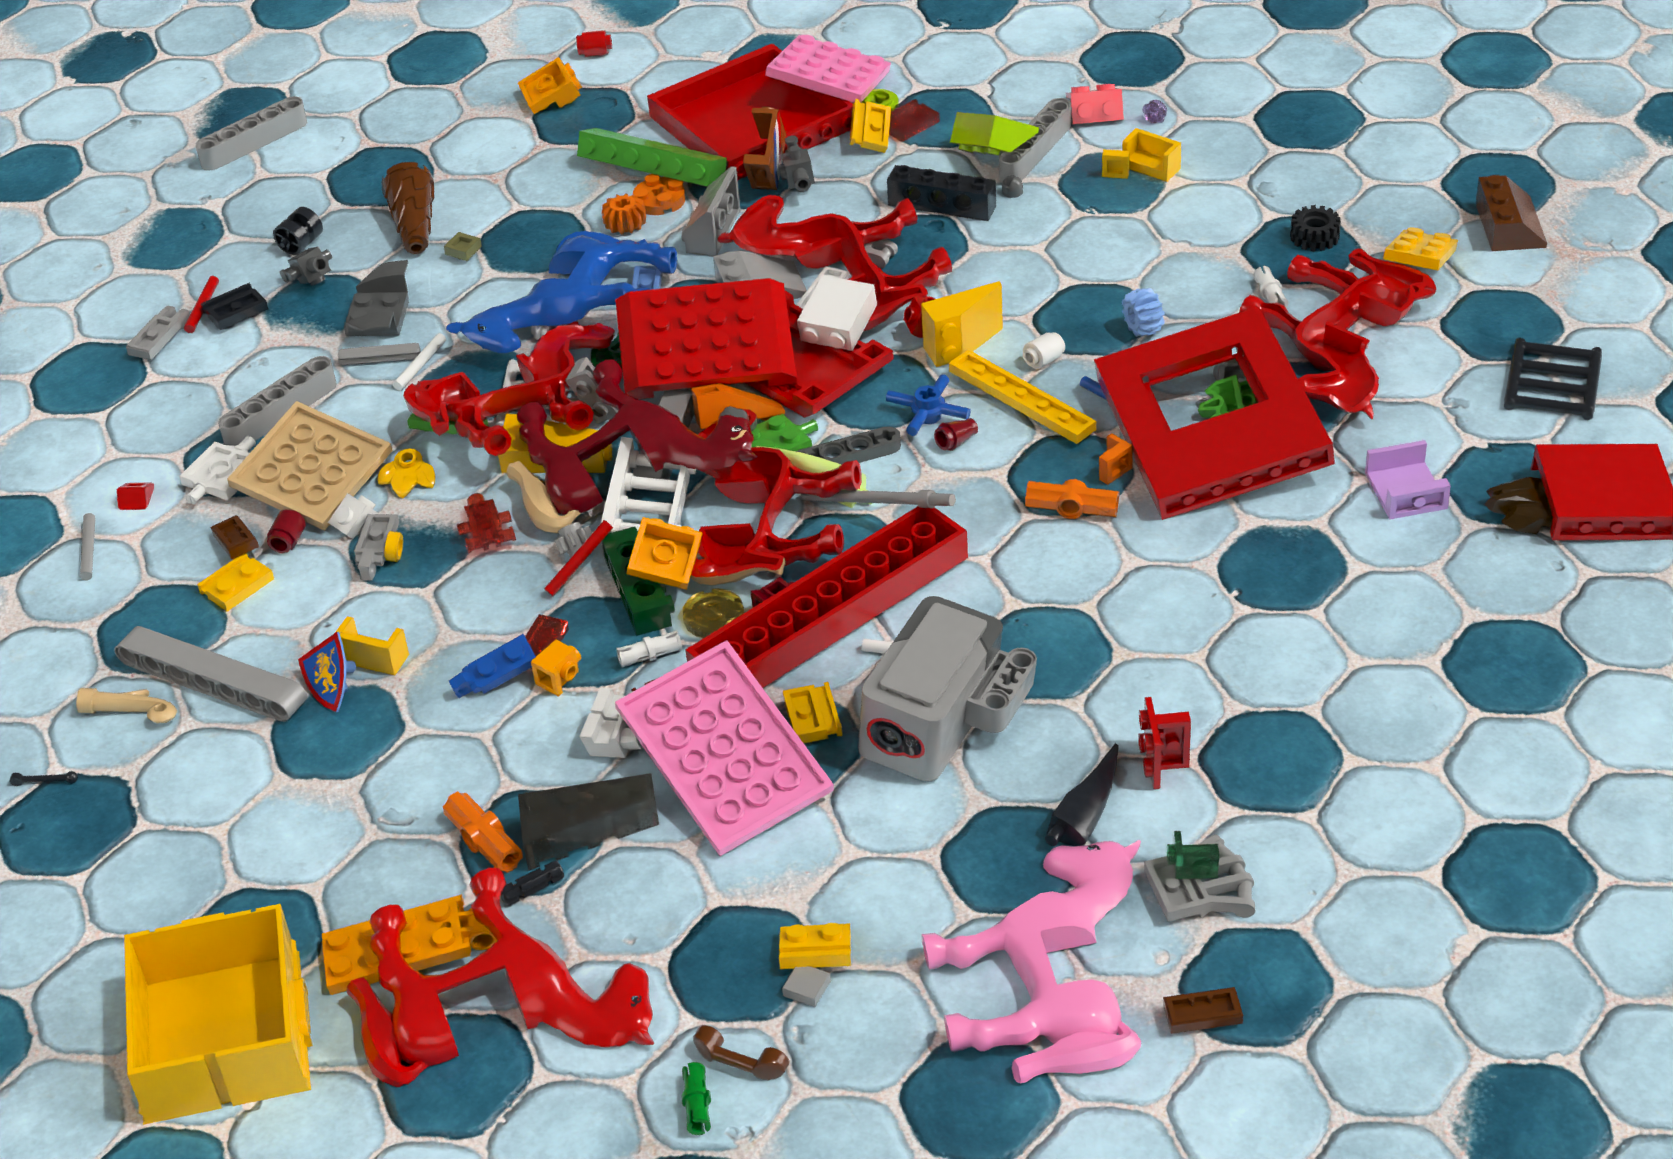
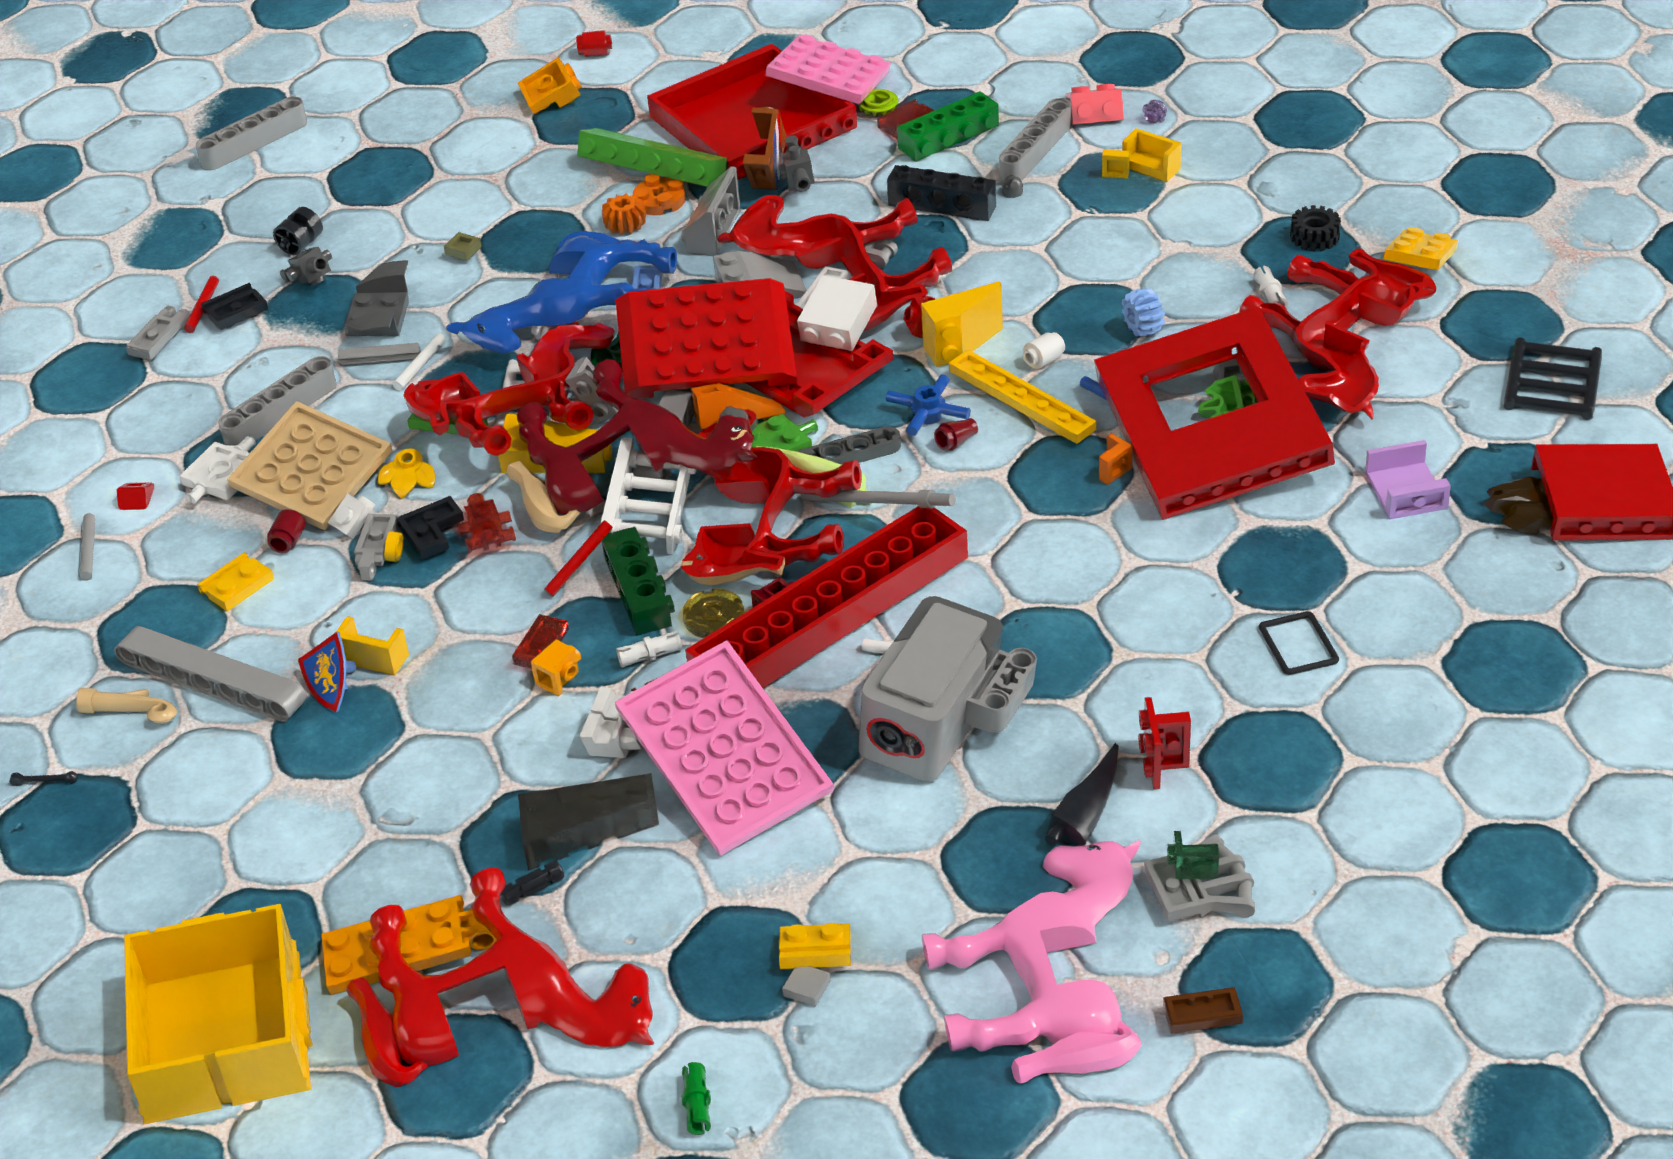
reddish brown plate [210,515,259,559] -> none
reddish brown cone [381,162,434,254] -> none
orange piece [443,791,523,873] -> none
blue hinge [449,634,536,698] -> none
light grey gear [555,522,592,558] -> none
light orange plate [626,517,702,590] -> none
reddish brown bar [693,1025,790,1080] -> none
yellow plate [783,682,842,743] -> none
yellow plate [849,99,891,153] -> none
lime slope [950,112,1039,156] -> none
orange piece [1025,479,1119,519] -> none
reddish brown slope [1476,175,1547,251] -> none
none -> black plate [396,496,464,560]
none -> green brick [897,91,999,162]
none -> black piece [1258,611,1339,675]

